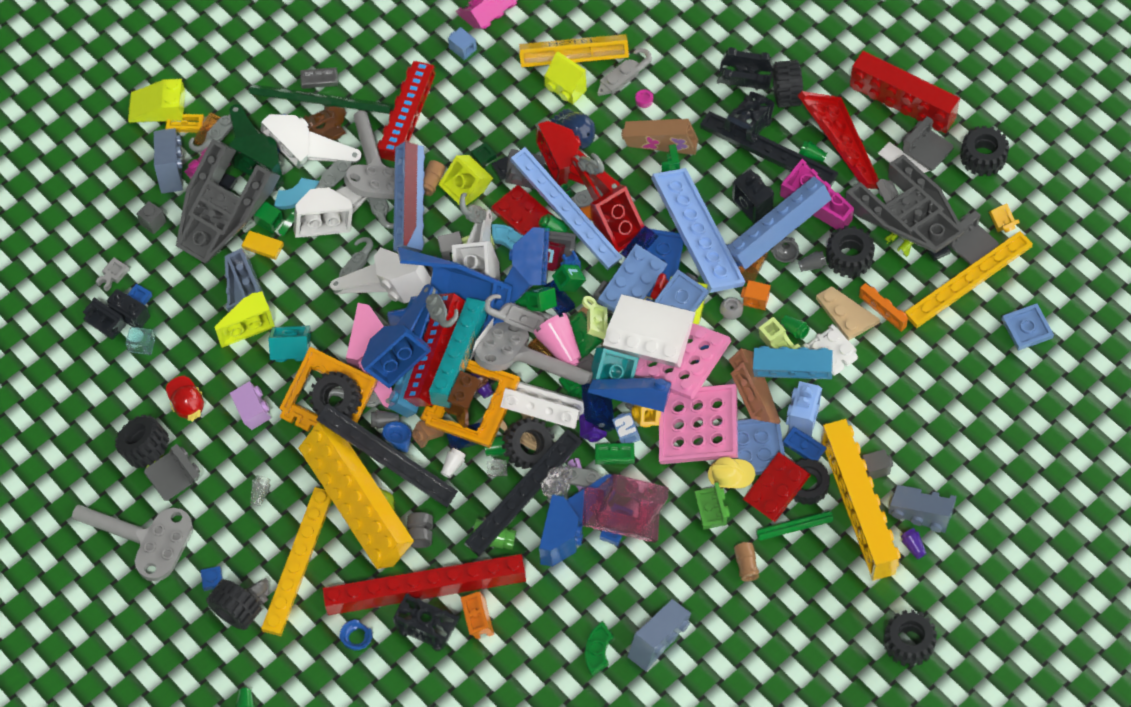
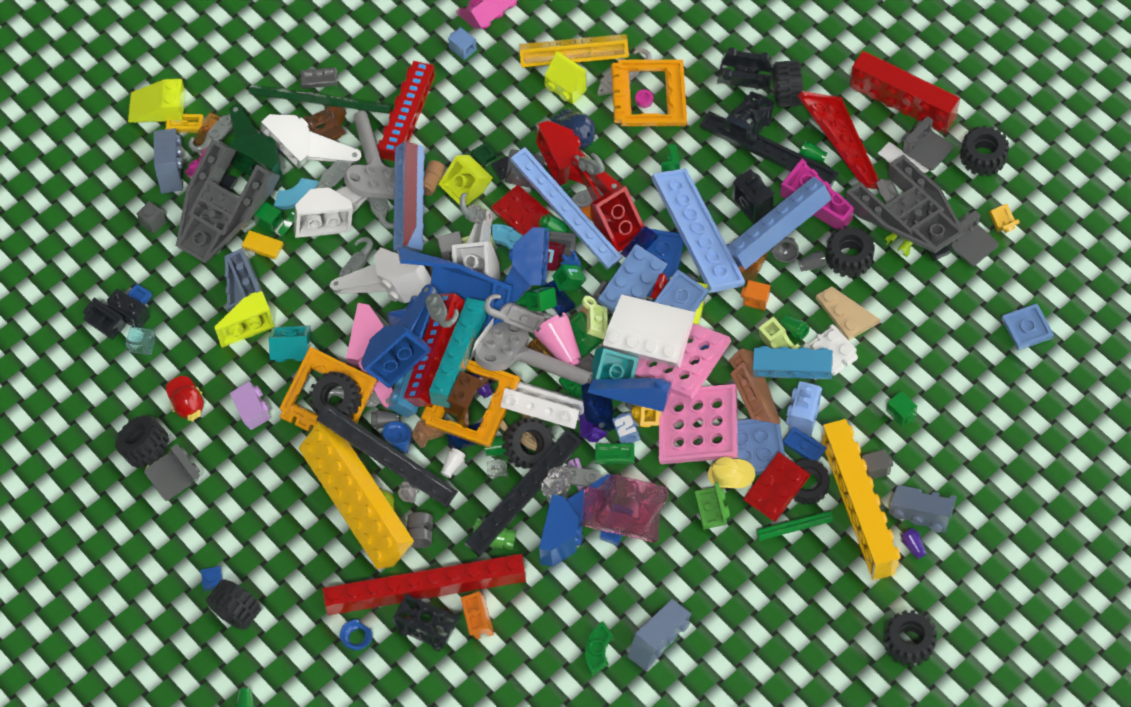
light grey piece [72,505,193,581] -> none
light grey plate [96,258,129,291] -> none
dark grey piece [246,578,268,605] -> none
clear cone [250,476,271,506] -> none
yellow plate [261,487,332,636] -> none
medium nougat slope [622,119,698,155] -> none
light grey plate [720,297,744,320] -> none
medium nougat piece [734,542,759,581] -> none
orange plate [859,283,908,332] -> none
yellow plate [905,231,1033,328] -> none
none -> light grey plate [398,481,418,503]
none -> light orange hinge [611,60,687,126]
none -> green brick [886,391,918,426]

